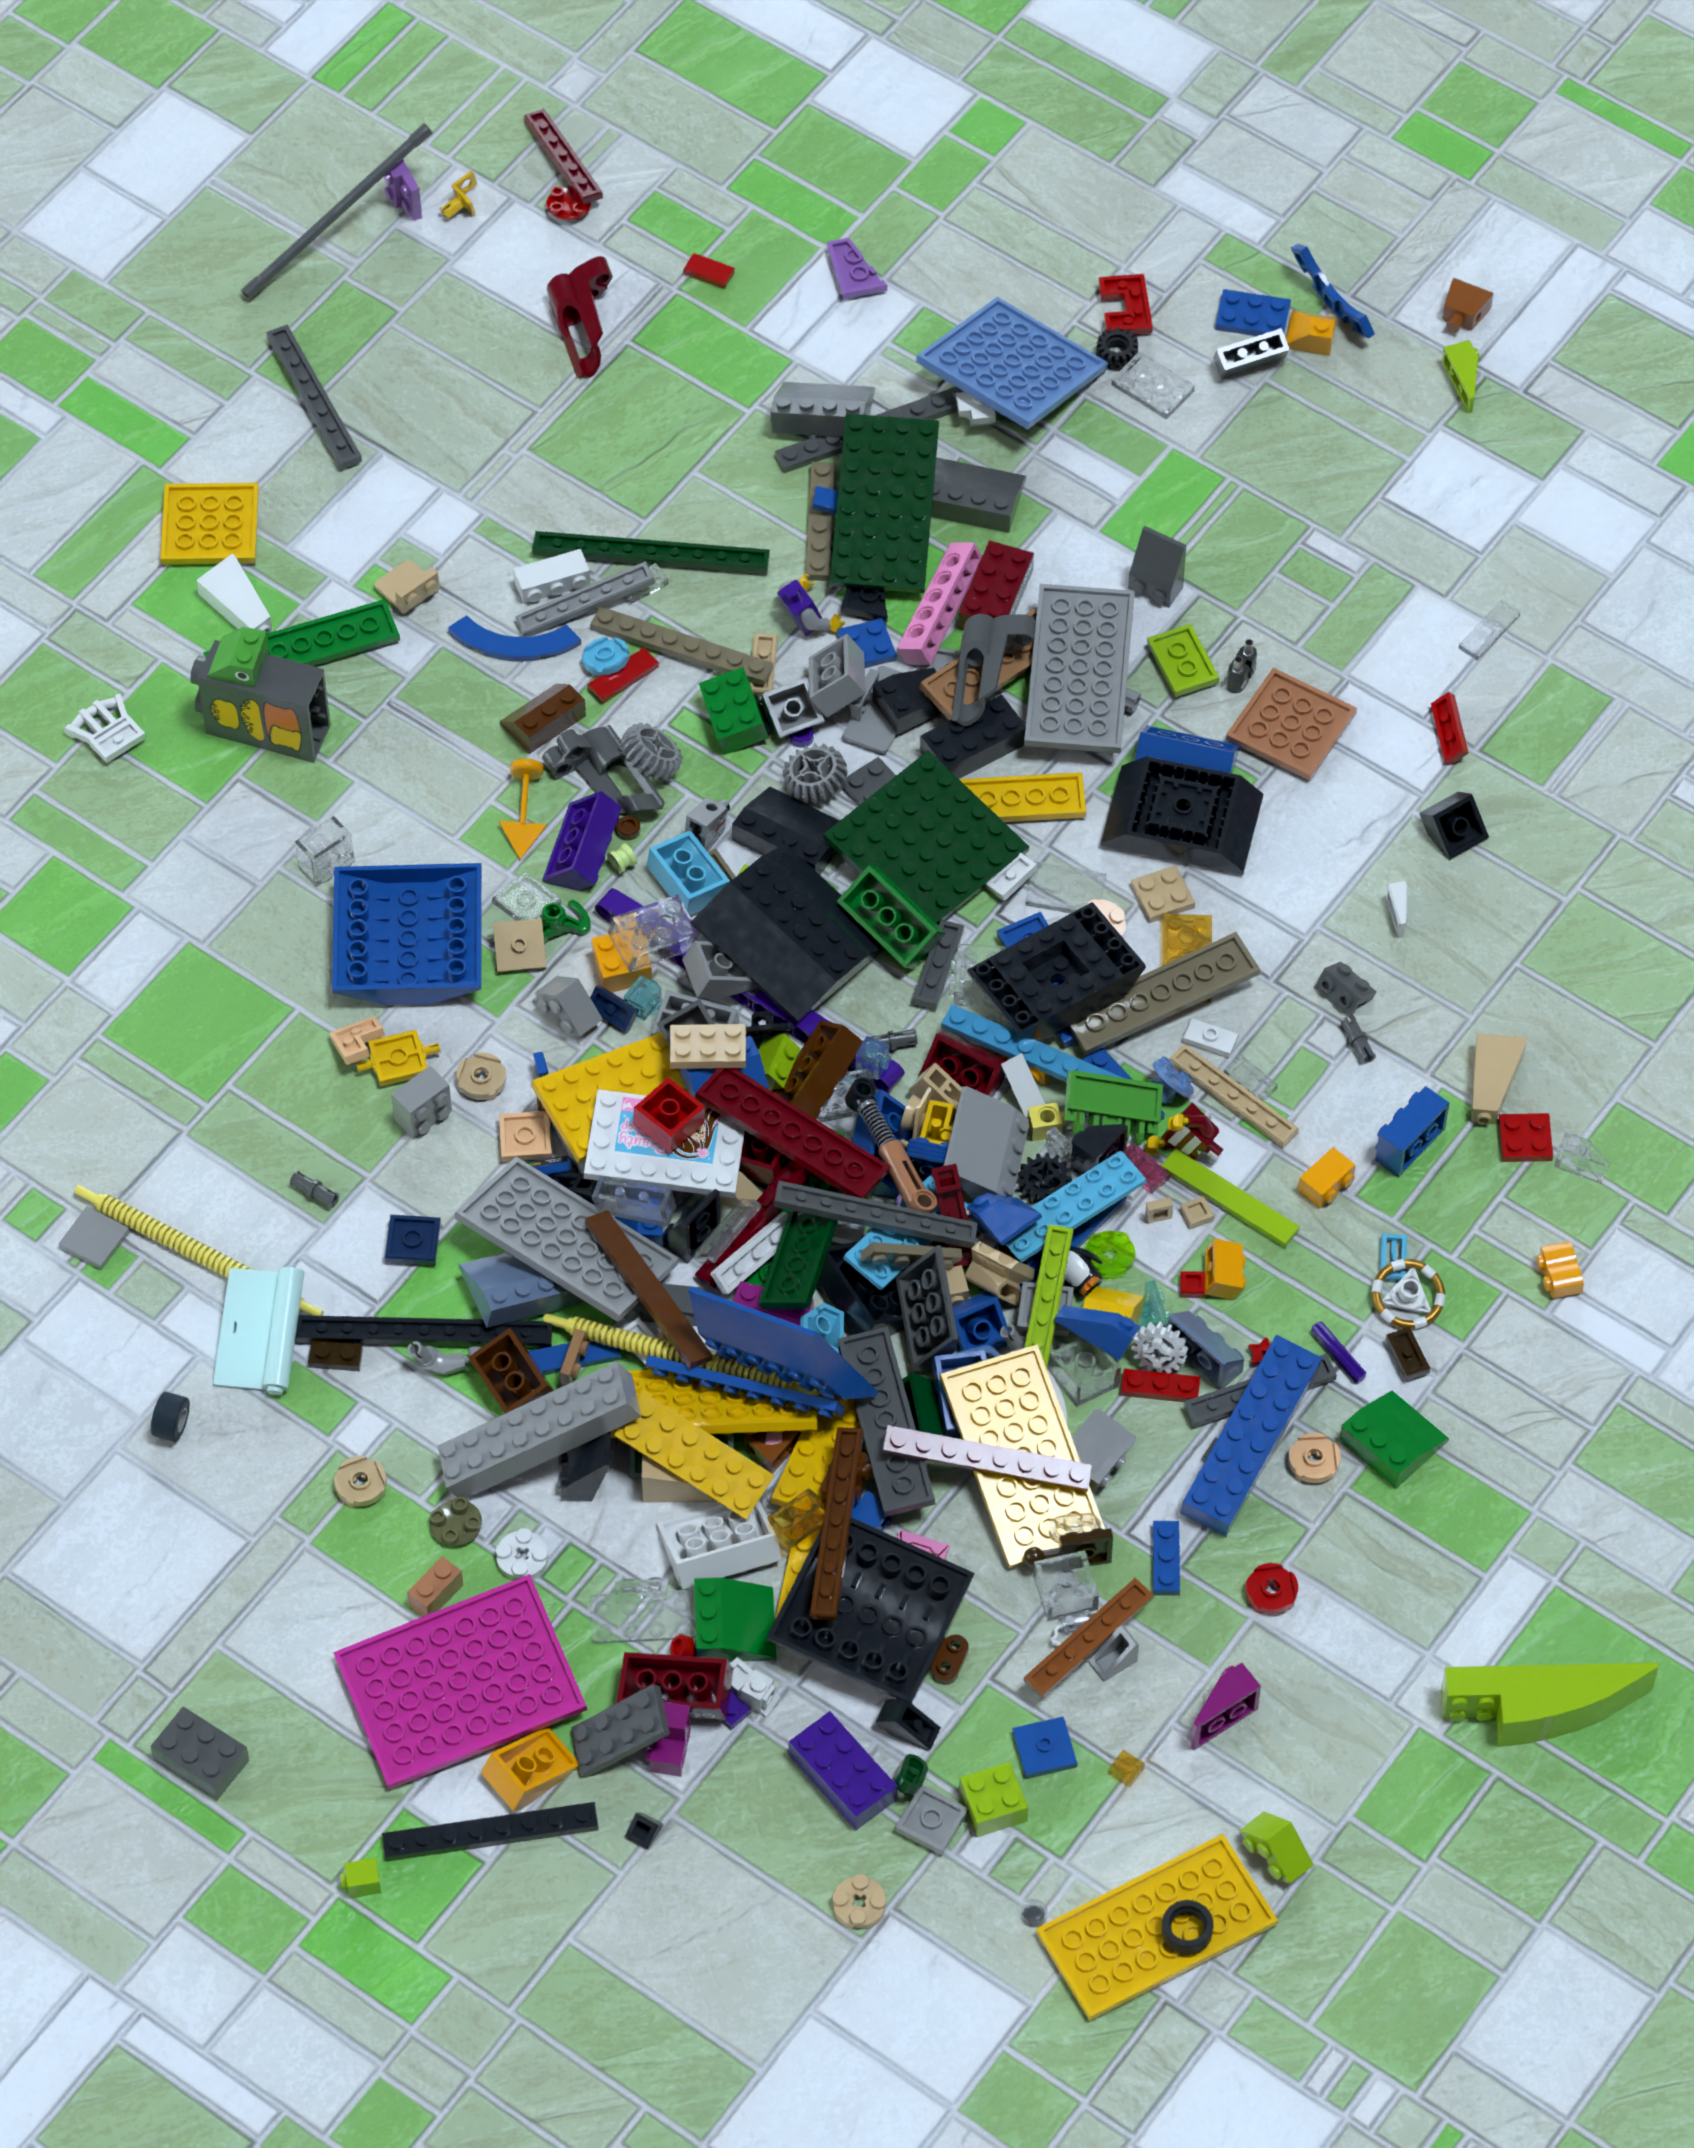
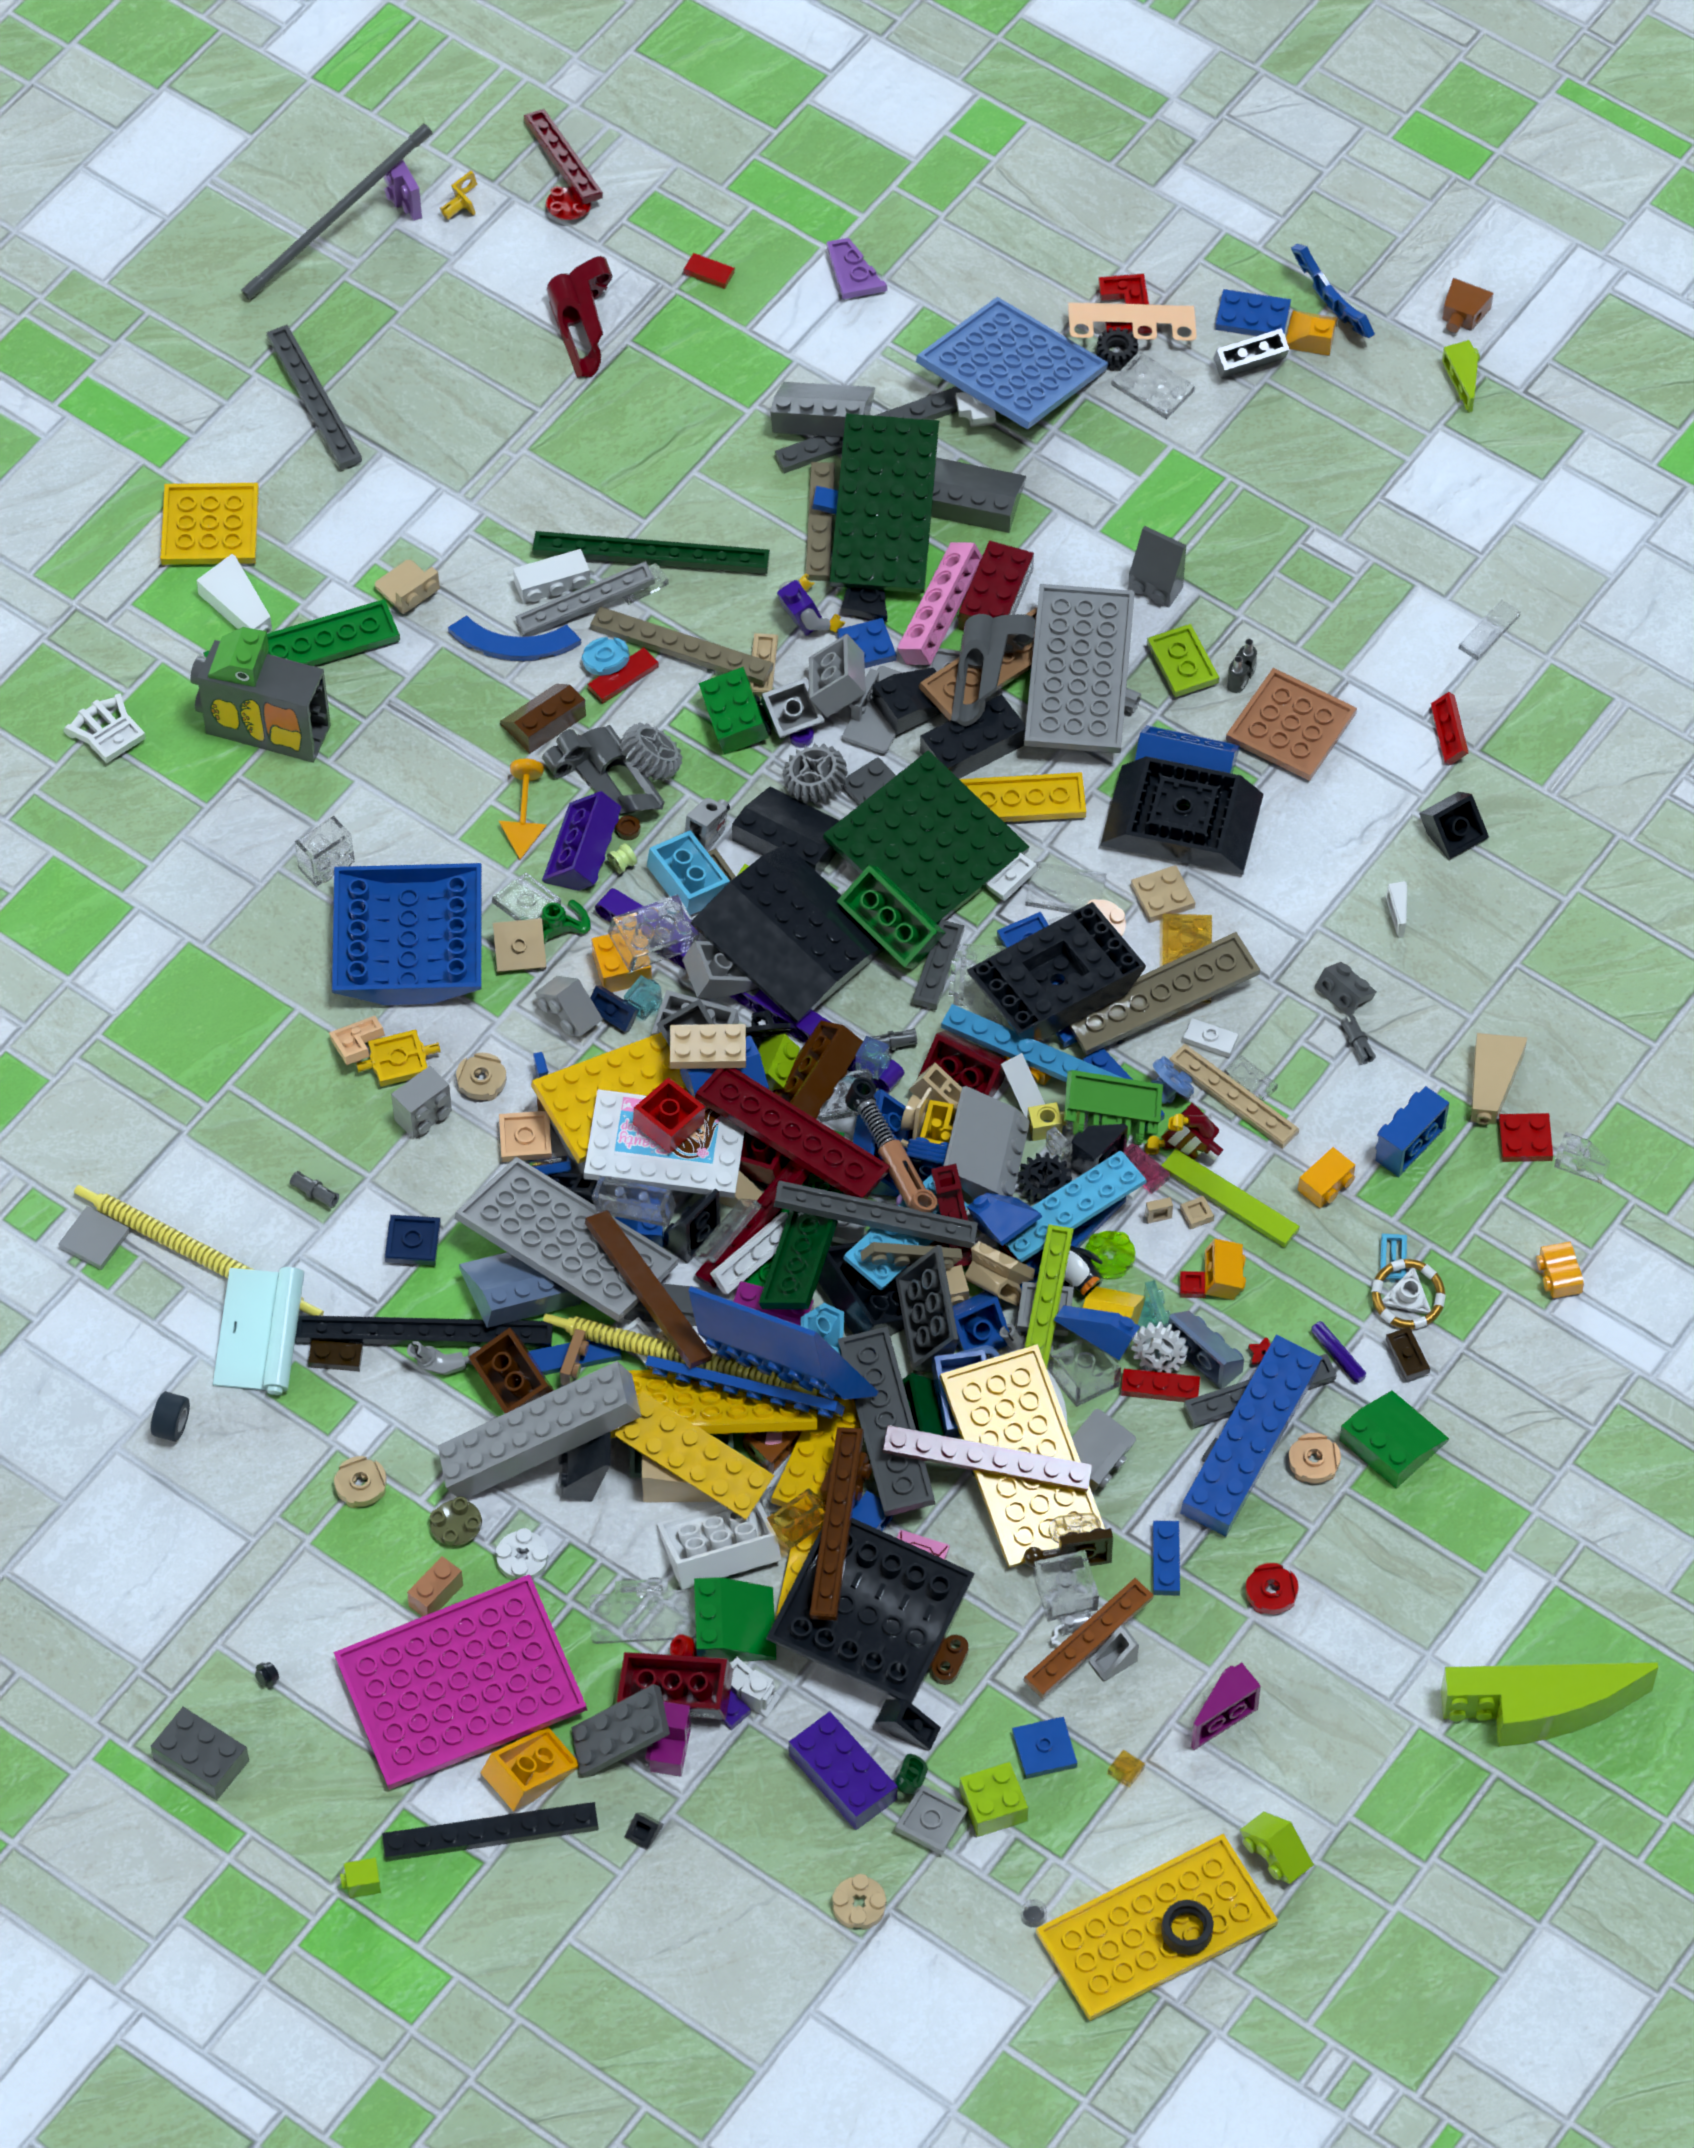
none -> black plate [255,1662,279,1688]
none -> light nougat piece [1068,302,1197,341]

